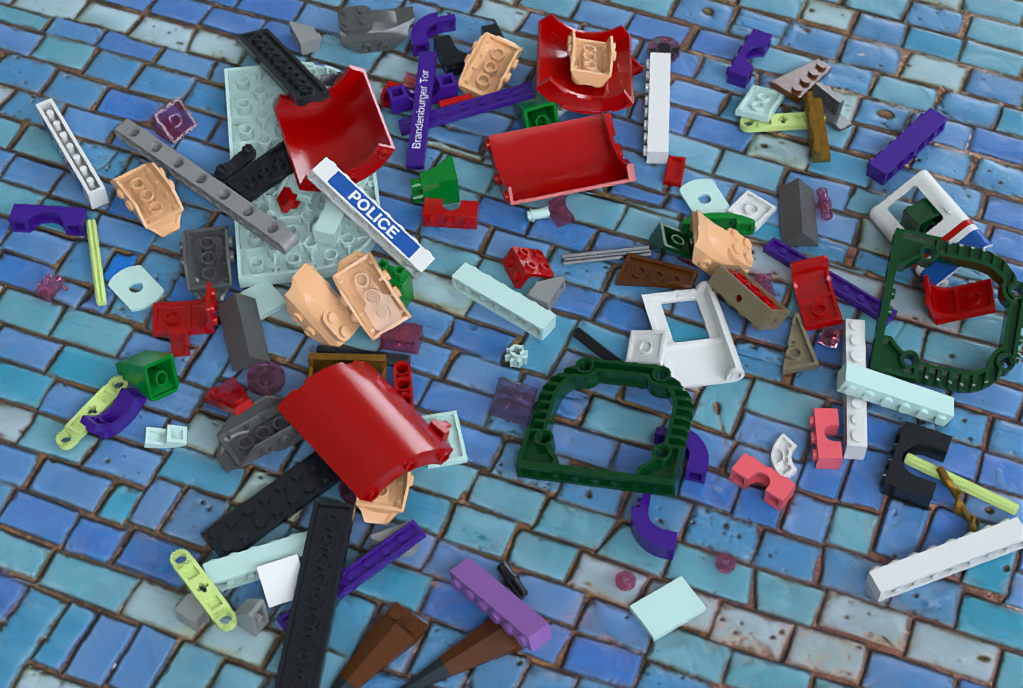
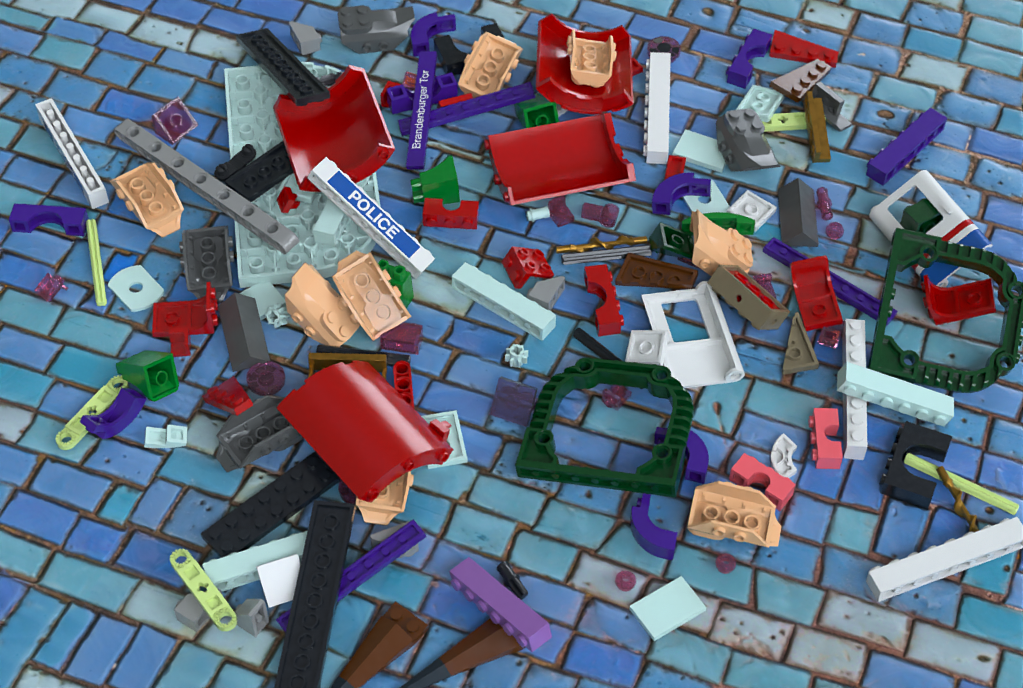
none -> light aqua gear [265,303,290,328]
none -> pearl gold piece [556,235,647,254]
none -> clear pink piece [581,203,620,228]
none -> red arch [584,264,624,337]
none -> clear pink bracket [602,385,632,411]
none -> dark purple arch [652,173,712,215]
none -> light aqua tile [673,129,726,173]
none -> light nougat slope [687,481,781,548]
none -> dark grey slope [716,109,781,171]
none -> red wing [769,30,839,68]
none -> clear pink plate [825,222,844,239]

